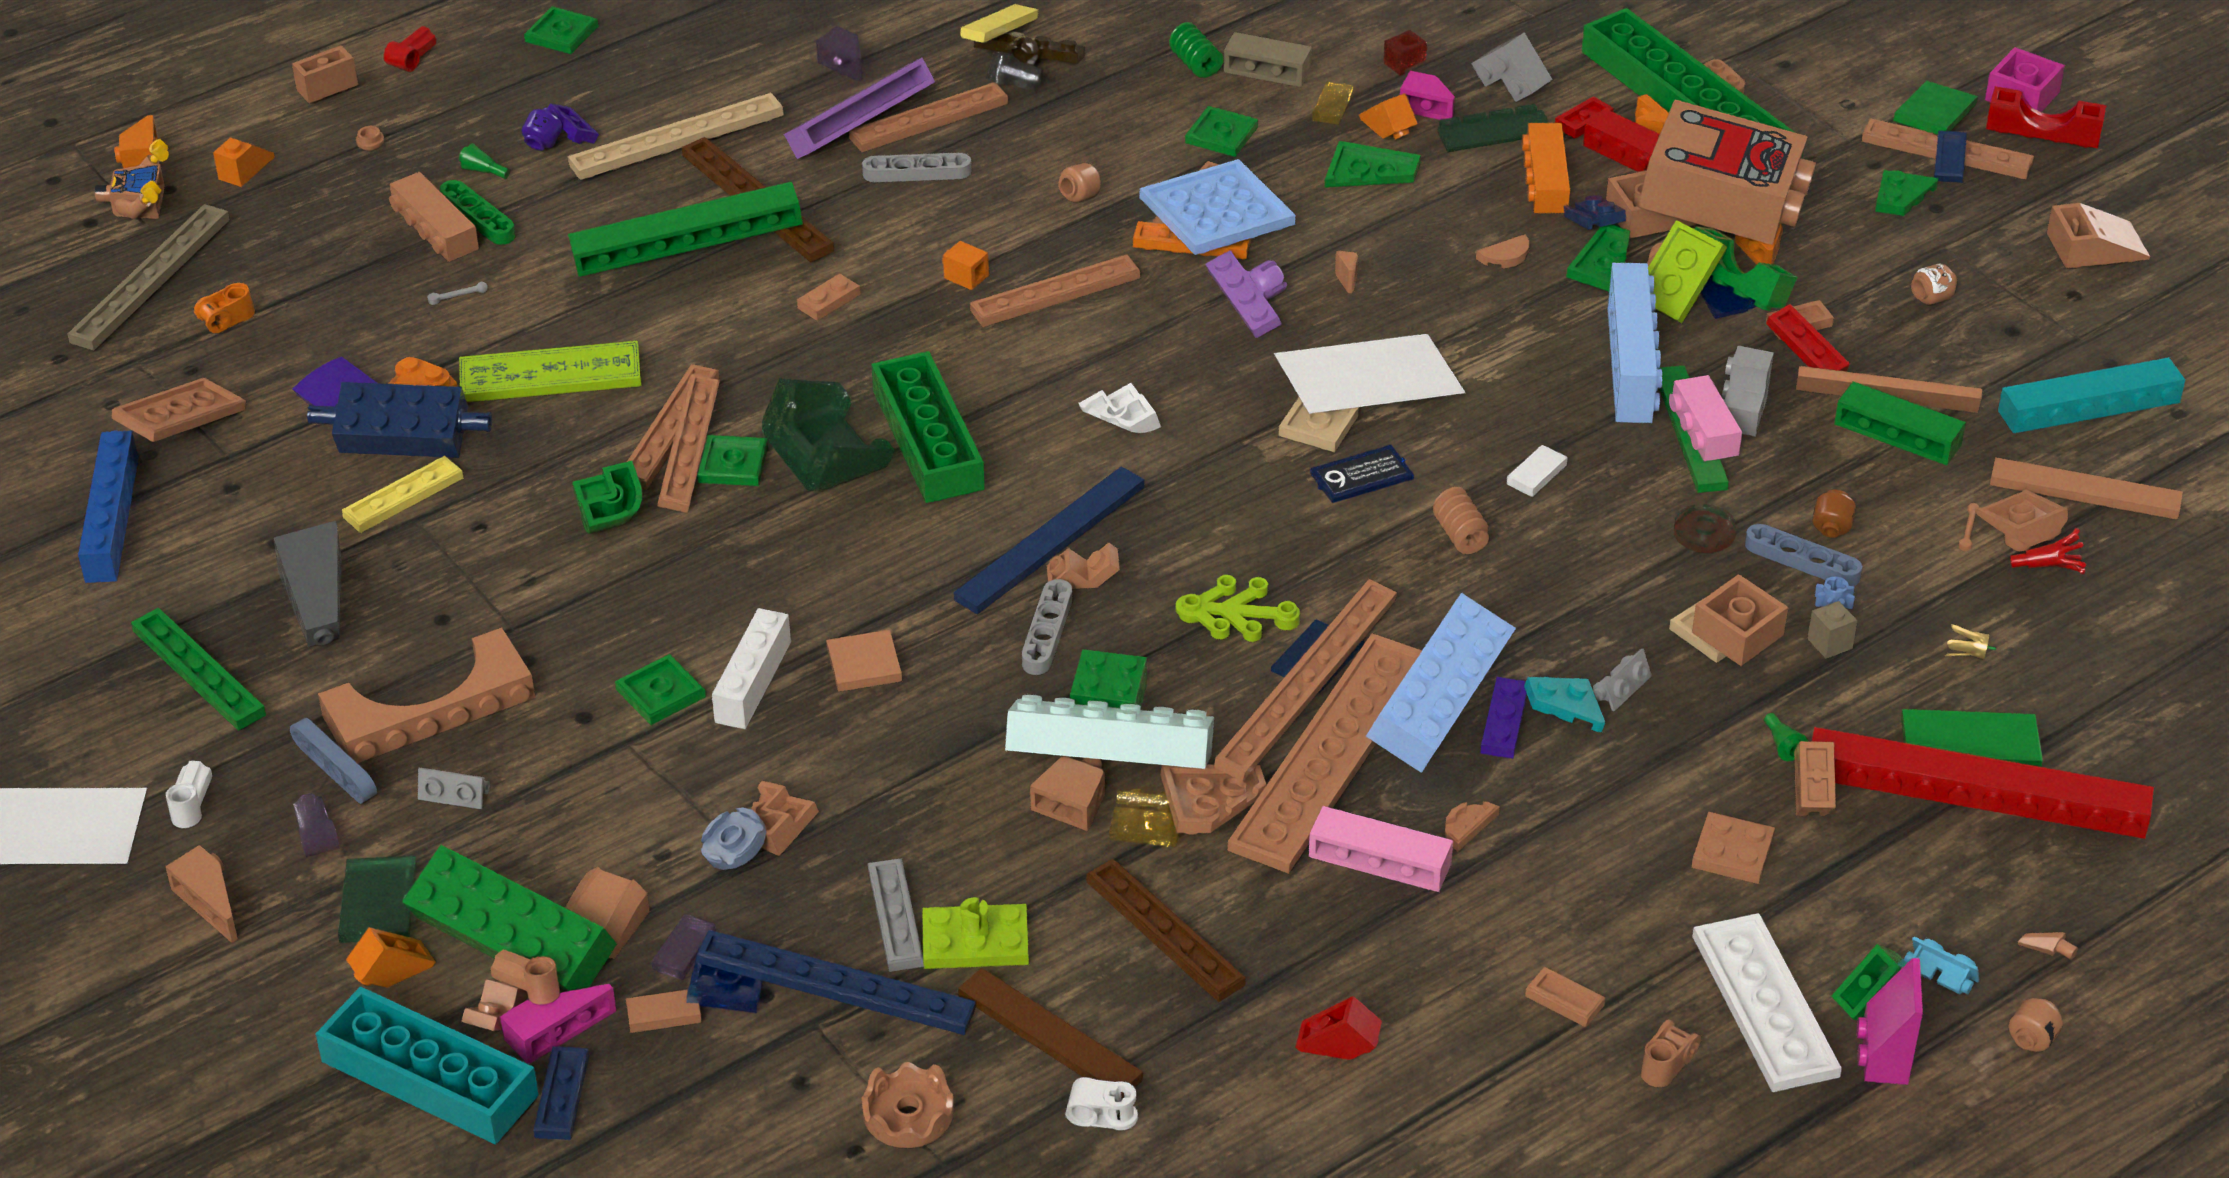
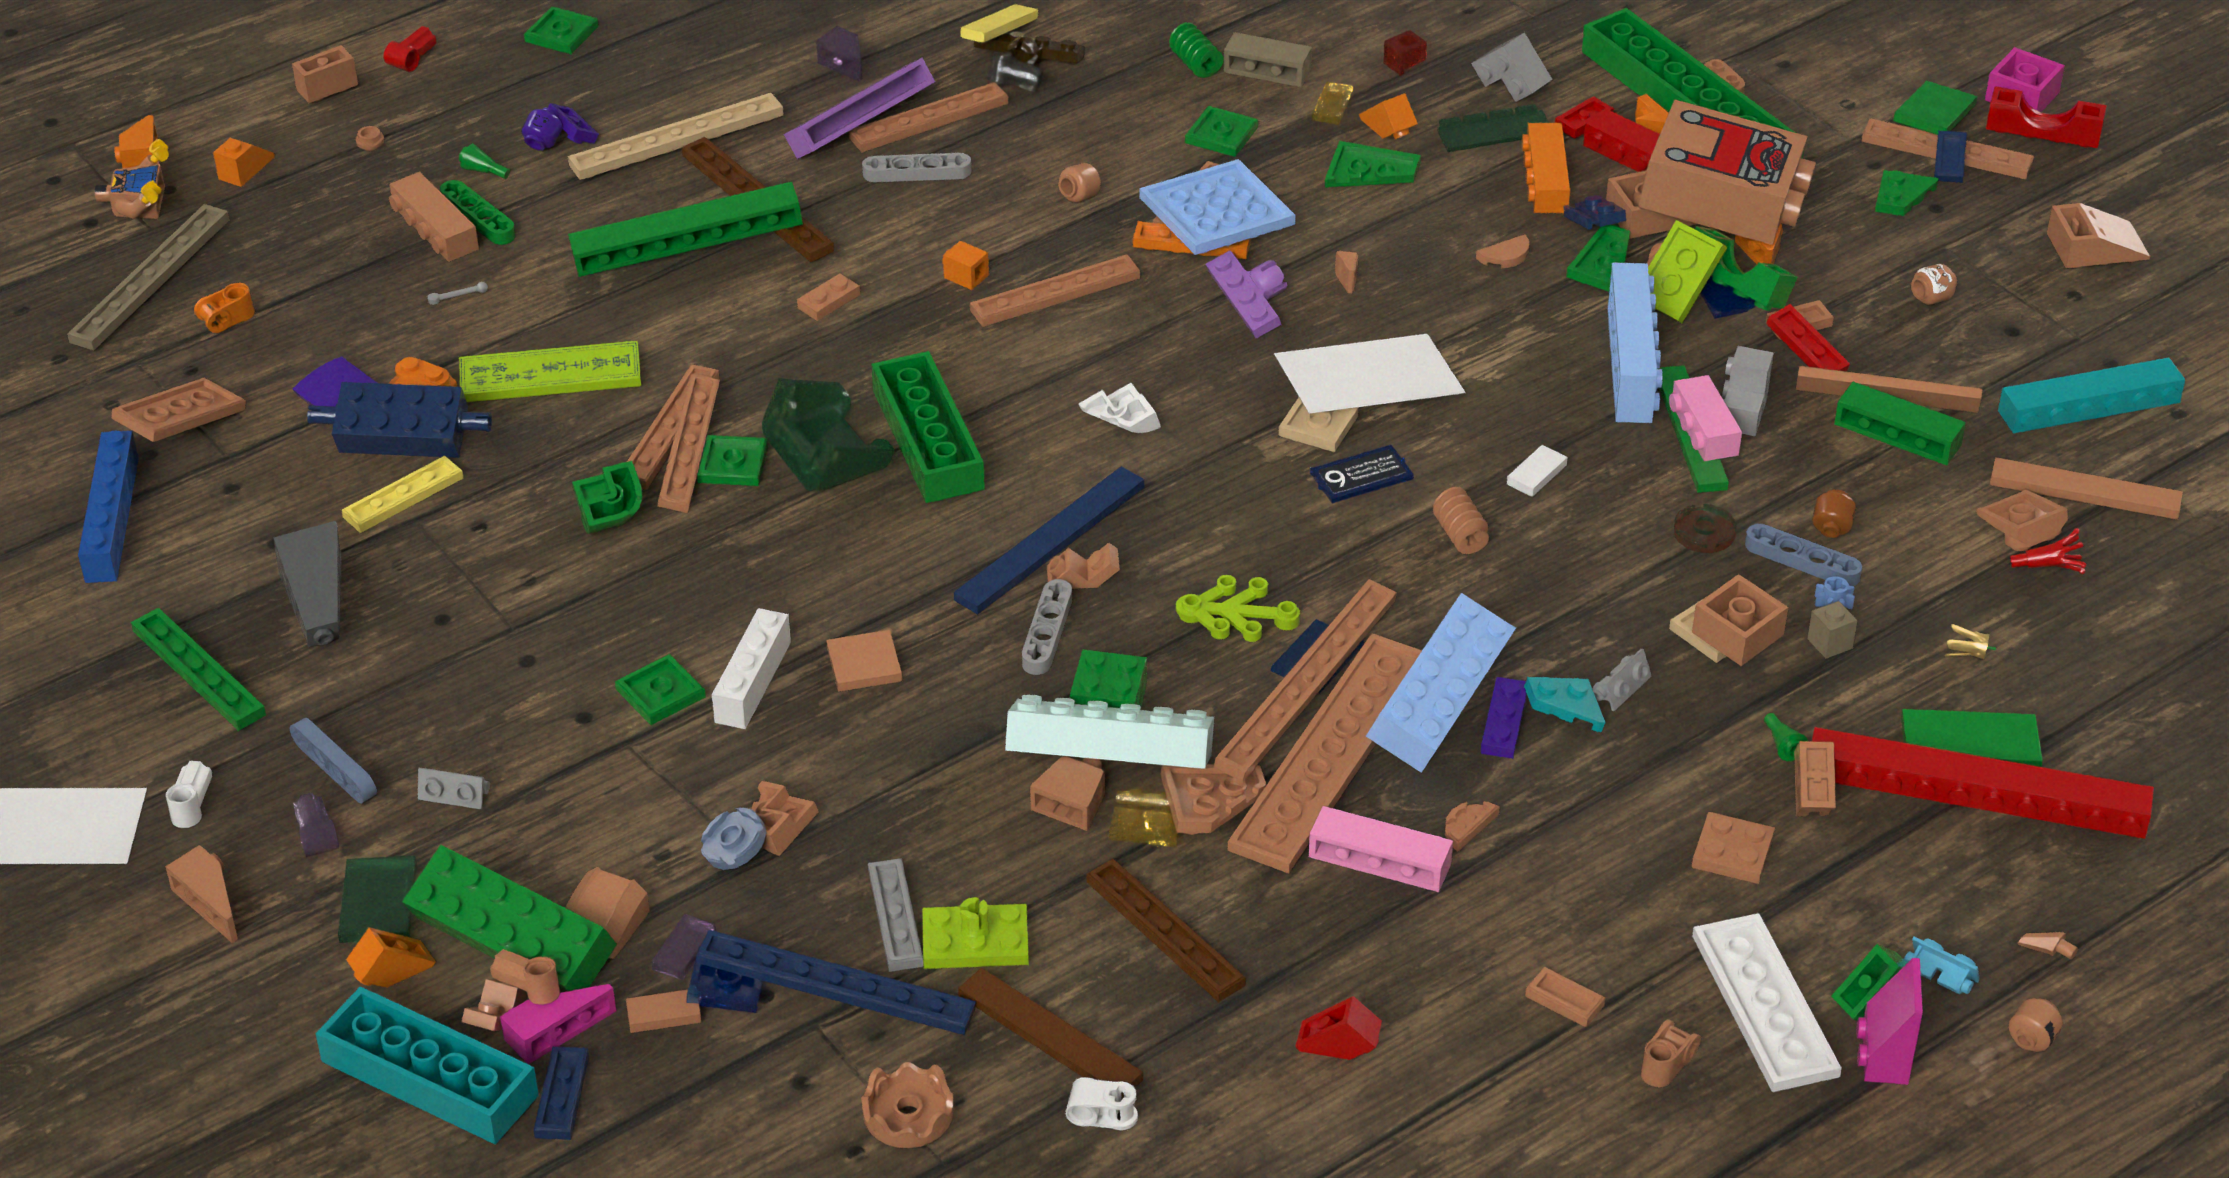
nougat arch [318,628,535,763] -> none
dark pink slope [1400,71,1455,122] -> none
nougat hinge [1959,503,1980,551] -> none

